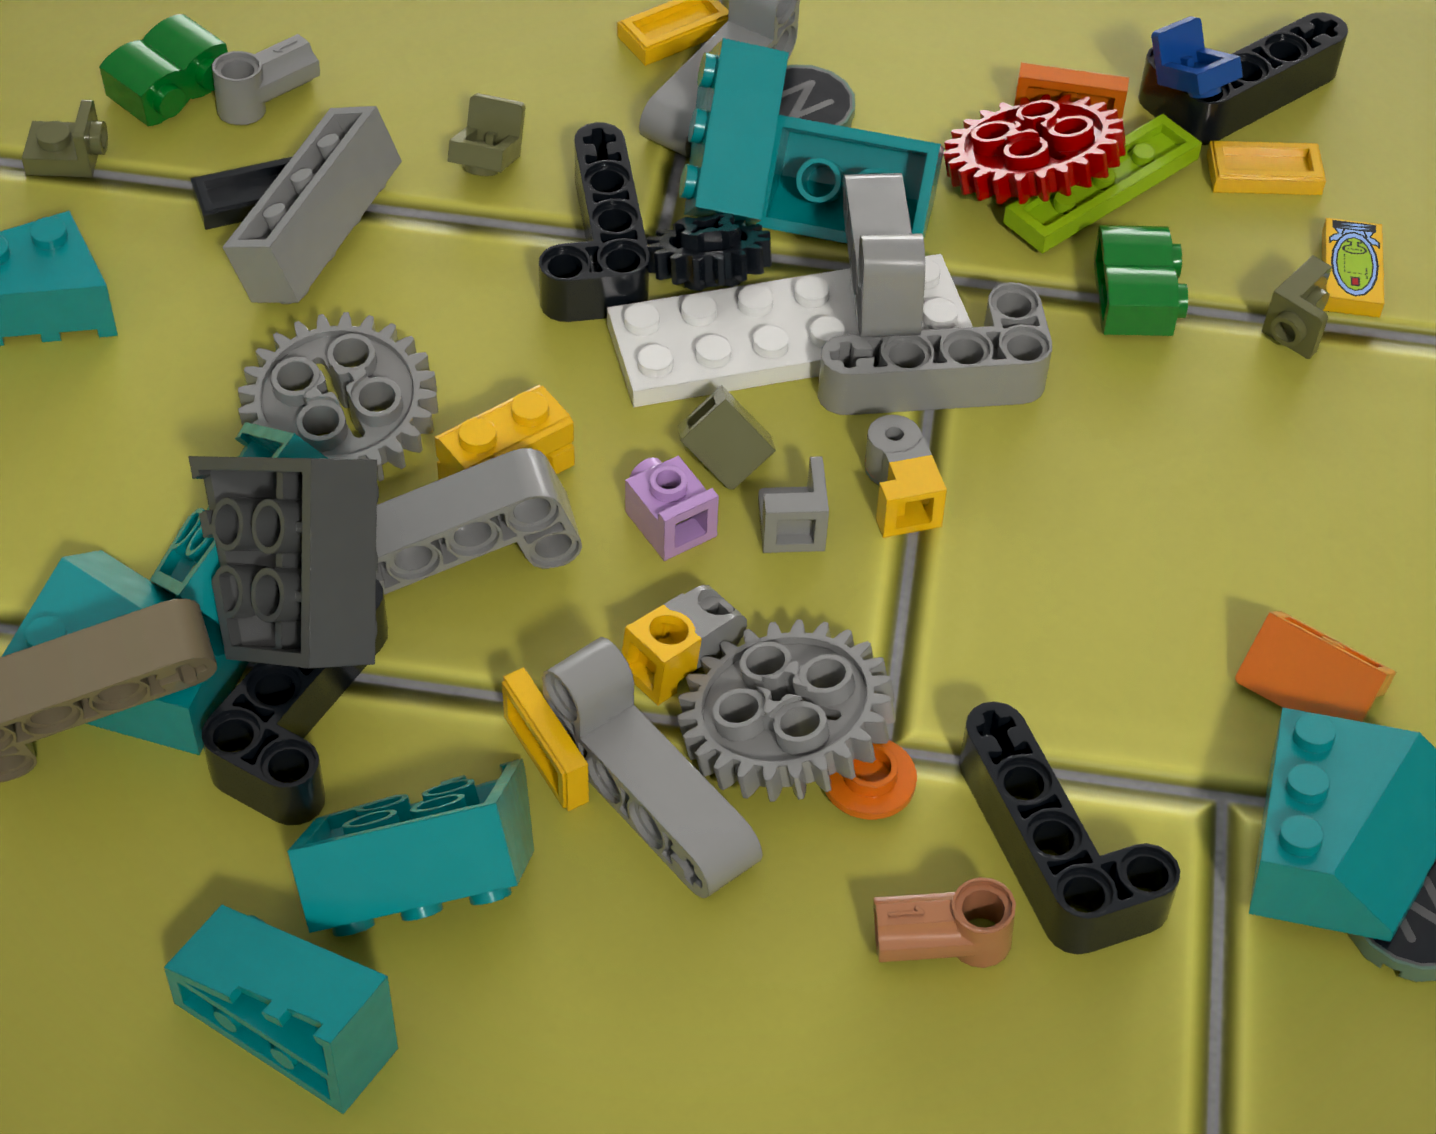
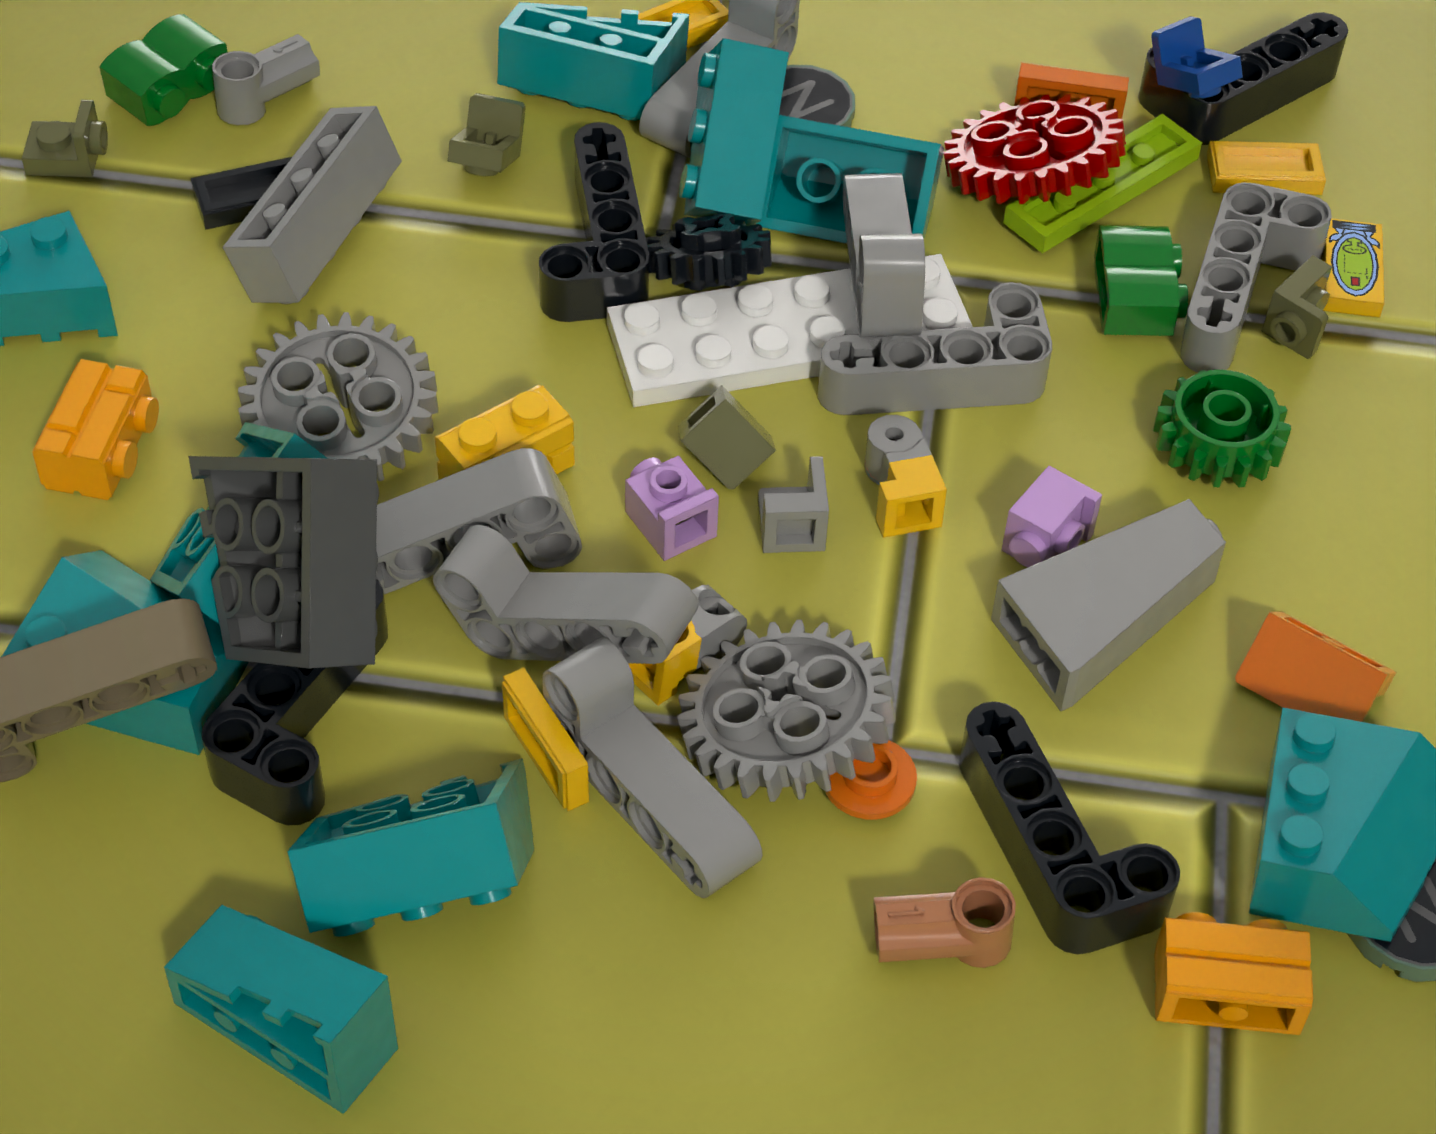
none -> light orange brick [32,359,159,500]
none -> light grey beam [433,525,698,664]
none -> teal wedge [497,2,690,121]
none -> light grey slope [991,499,1226,711]
none -> lavender brick [1001,466,1102,567]
none -> green gear [1153,370,1291,488]
none -> light orange brick [1154,912,1313,1035]
none -> light grey beam [1181,182,1331,373]

